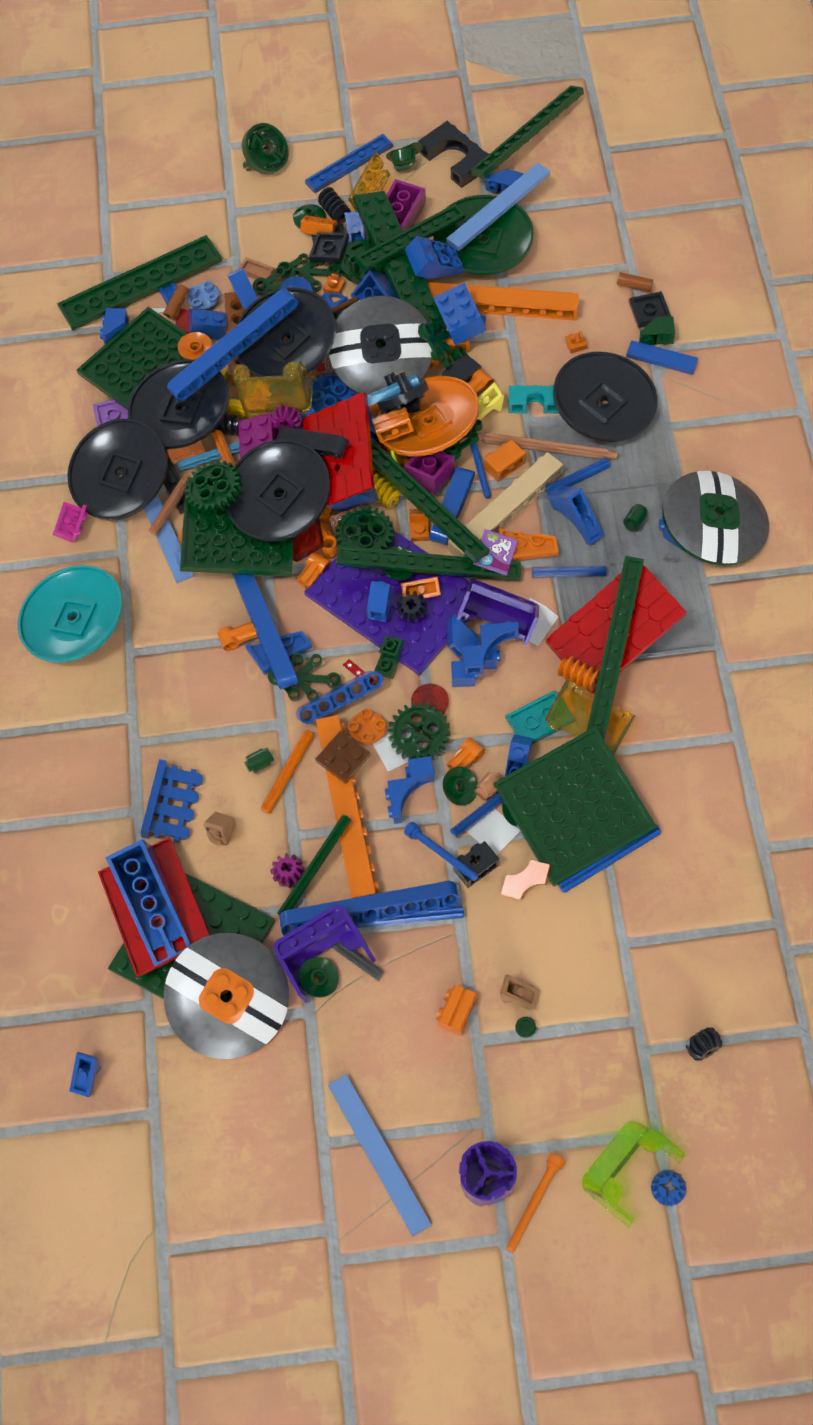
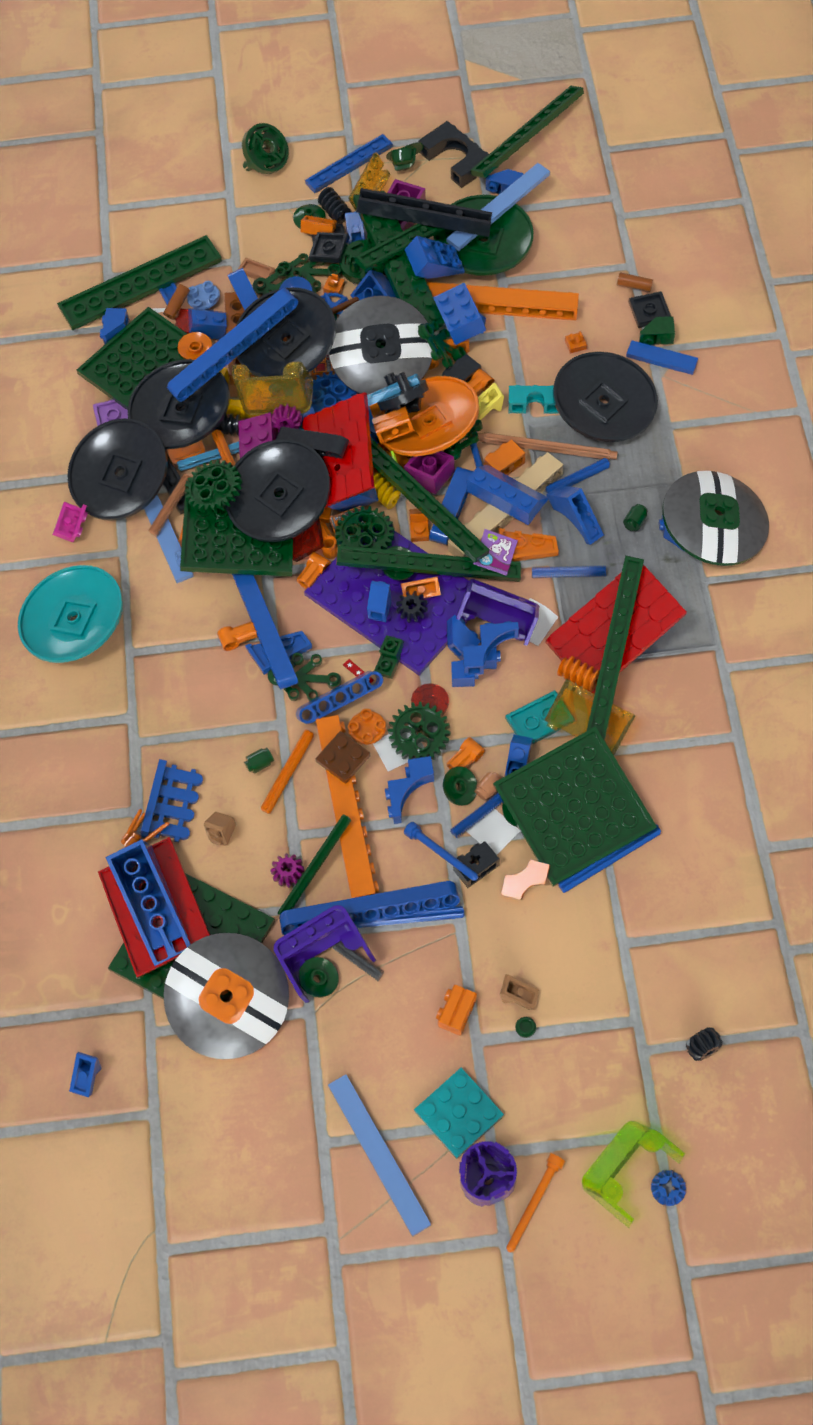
none -> orange plant [121,809,169,847]
none -> black tile [356,188,492,237]
none -> teal plate [414,1067,504,1159]
none -> blue slope [467,465,548,525]

